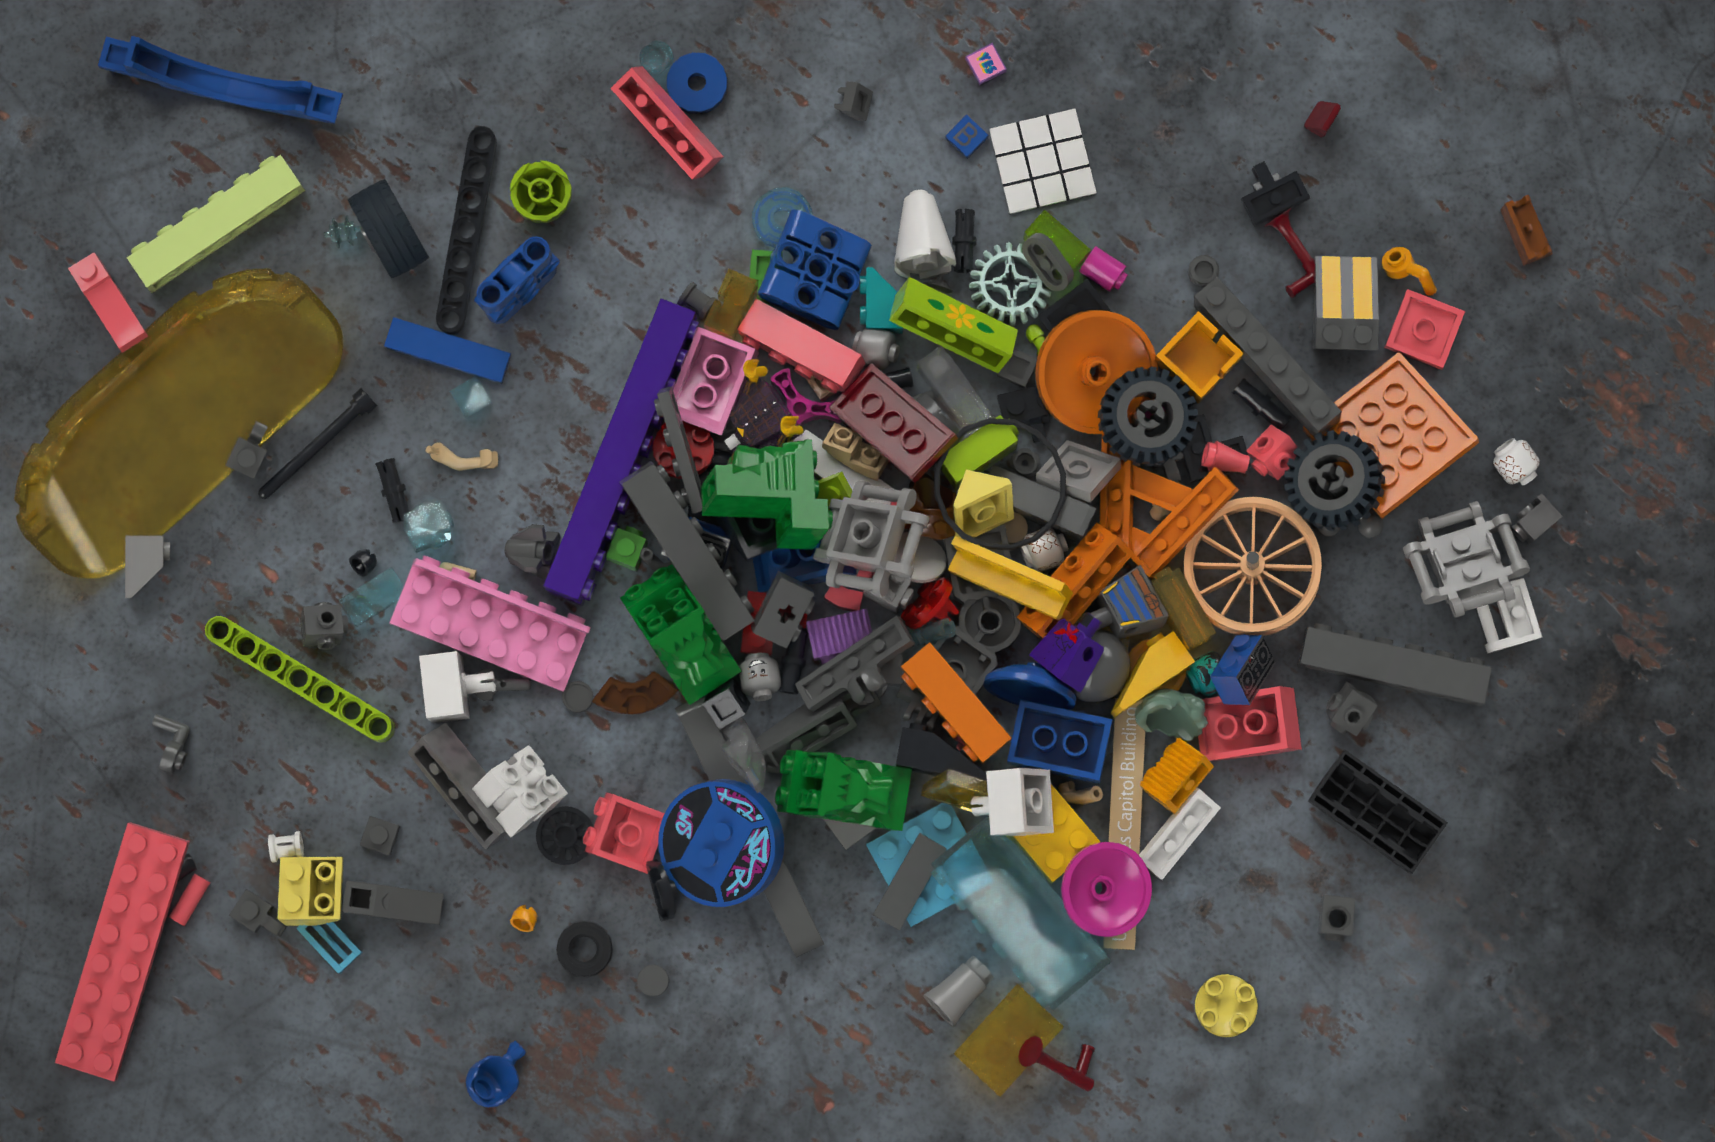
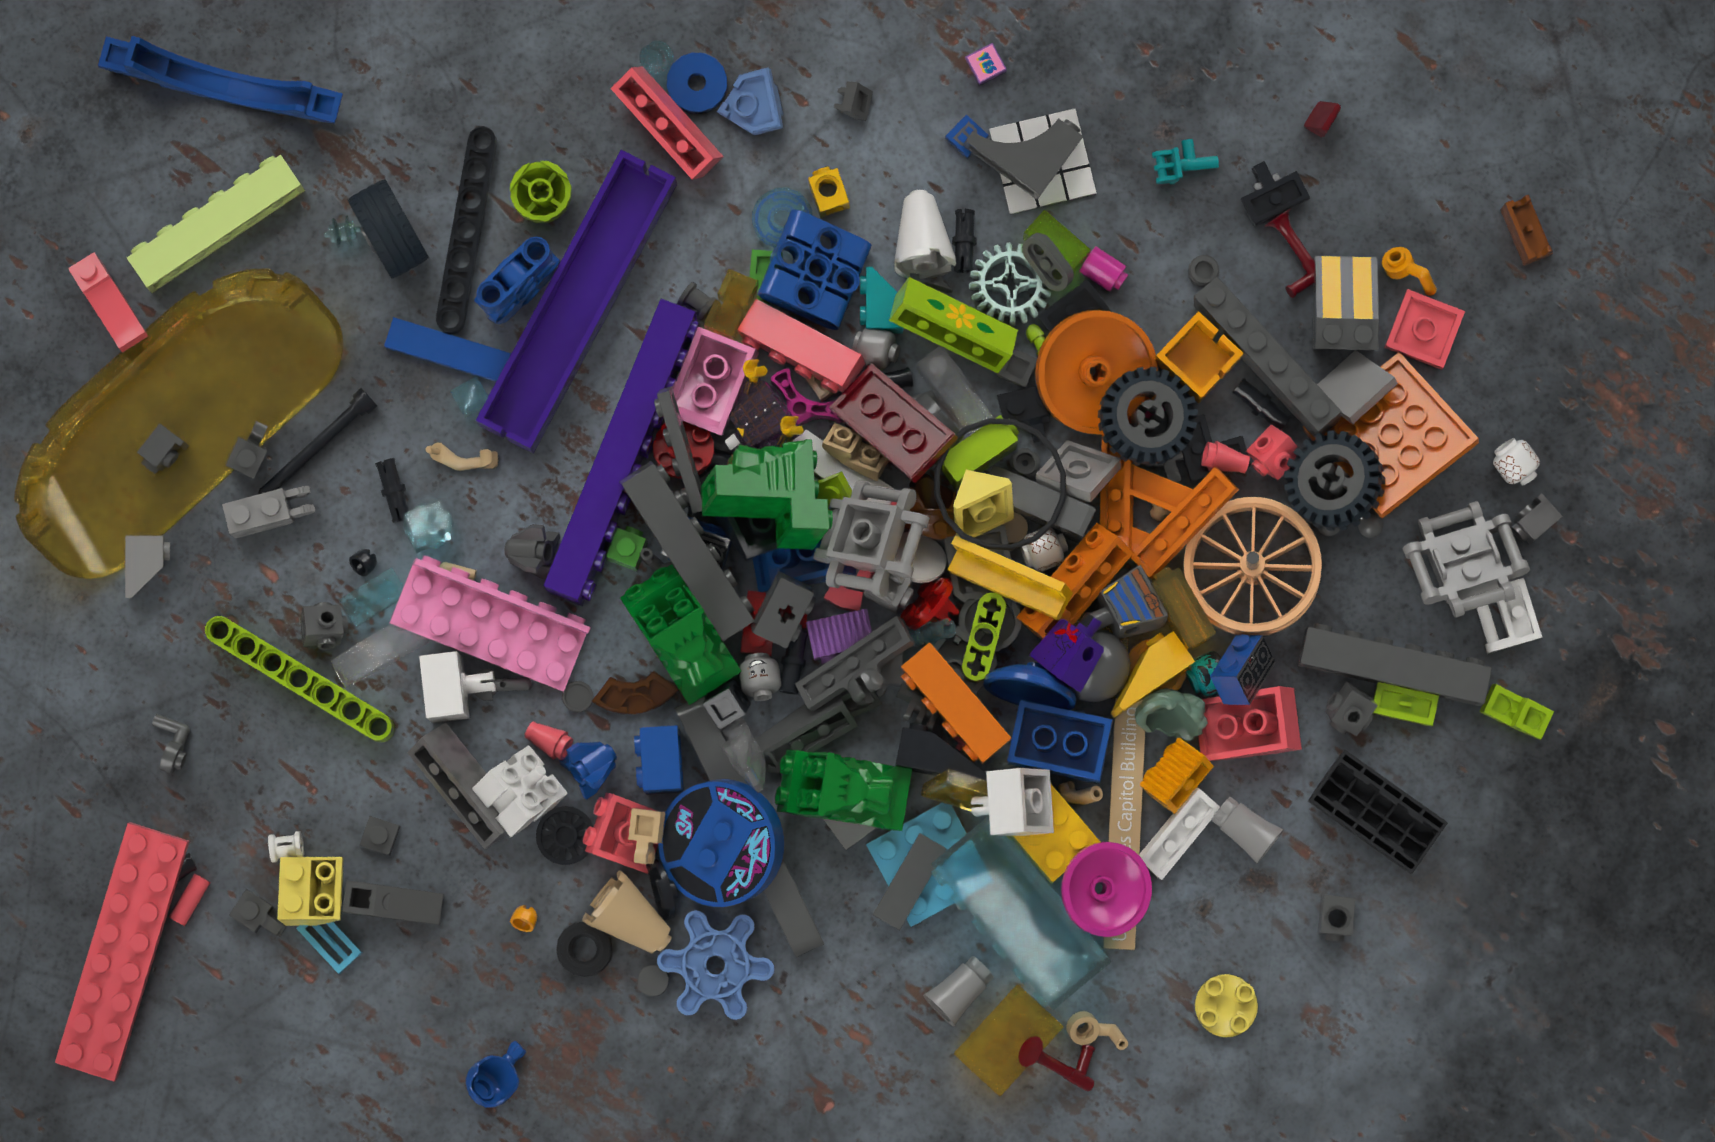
none -> dark grey brick [137,423,189,474]
none -> light grey hinge [222,486,315,539]
none -> clear slope [330,624,430,688]
none -> dark purple piece [476,149,677,454]
none -> coral cone [525,721,573,760]
none -> blue brick [559,742,617,800]
none -> tan cone [582,871,672,953]
none -> tan plate [628,808,665,864]
none -> blue brick [634,725,684,795]
none -> medium blue plate [657,910,774,1020]
none -> medium blue plate [717,67,783,136]
none -> yellow brick [808,167,850,218]
none -> lime beam [962,592,1006,682]
none -> dark grey arch [963,118,1083,200]
none -> tan plate [1066,1011,1128,1050]
none -> teal arm [1152,139,1219,185]
none -> light grey plant [1211,797,1284,864]
none -> light grey tile [1317,350,1398,424]
none -> lime plate [1372,682,1439,727]
none -> lime slope [1480,684,1554,740]

